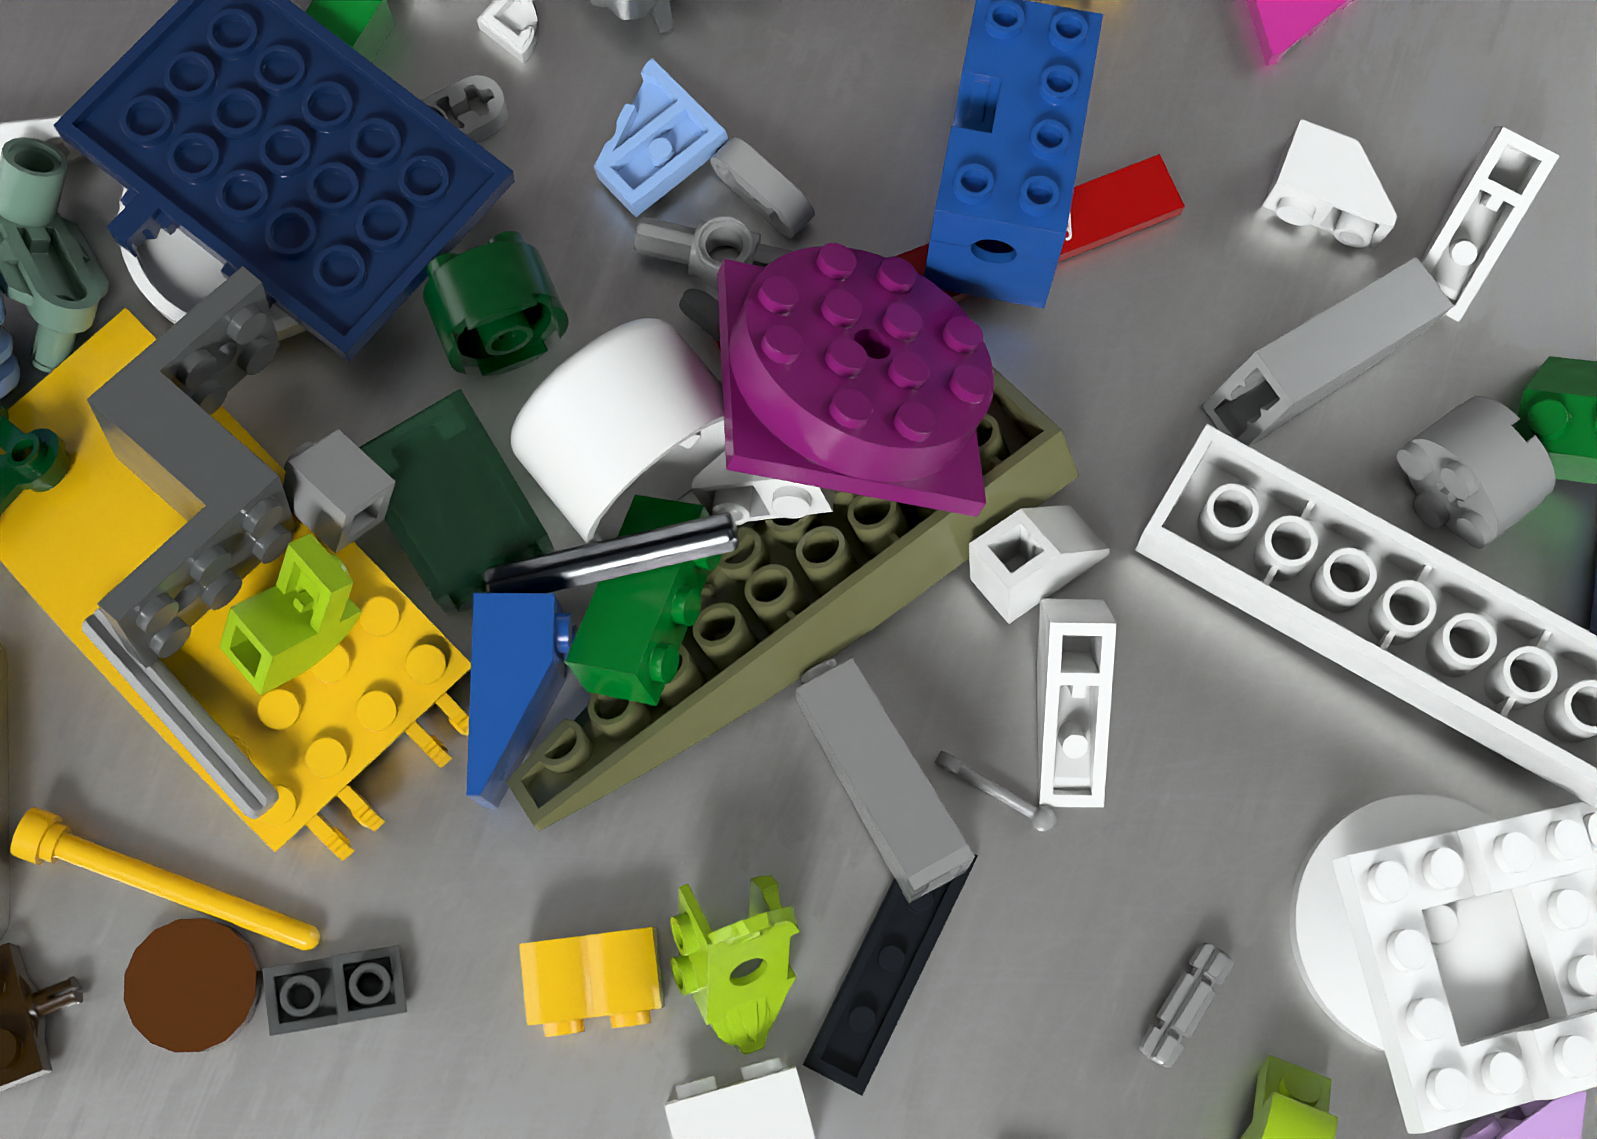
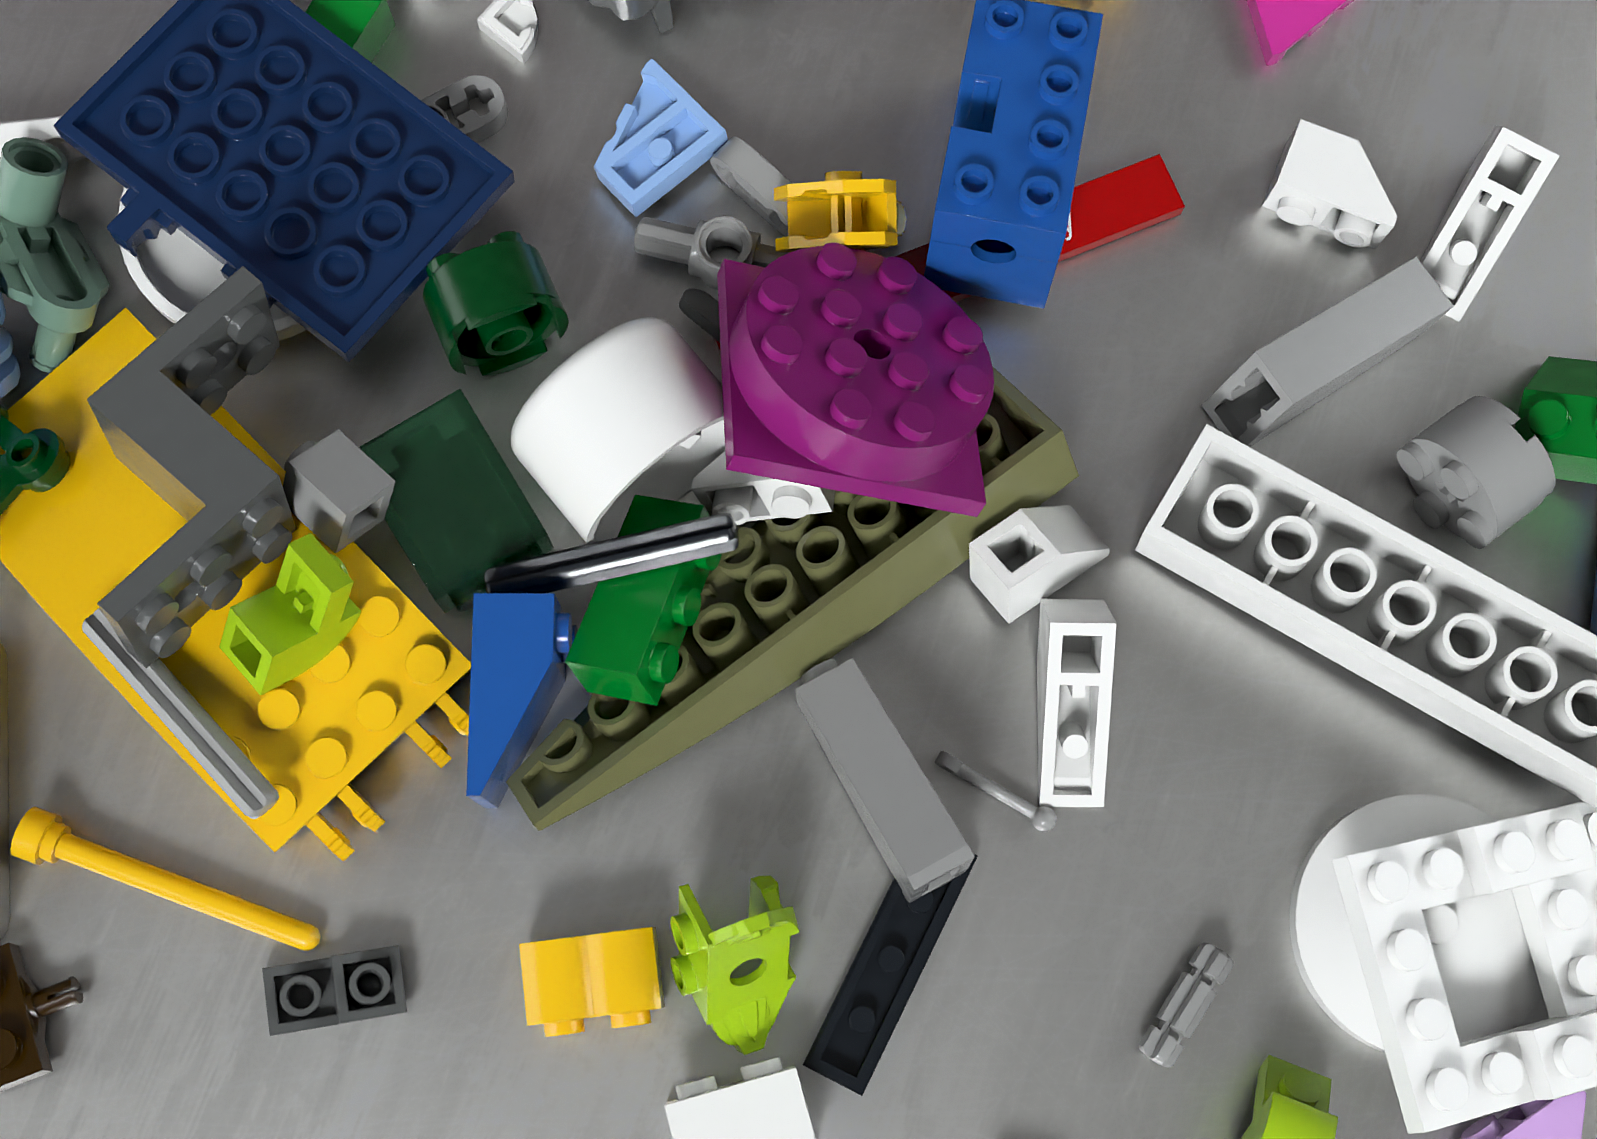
reddish brown tile [124,918,262,1053] -> none
none -> yellow hinge [774,171,907,252]

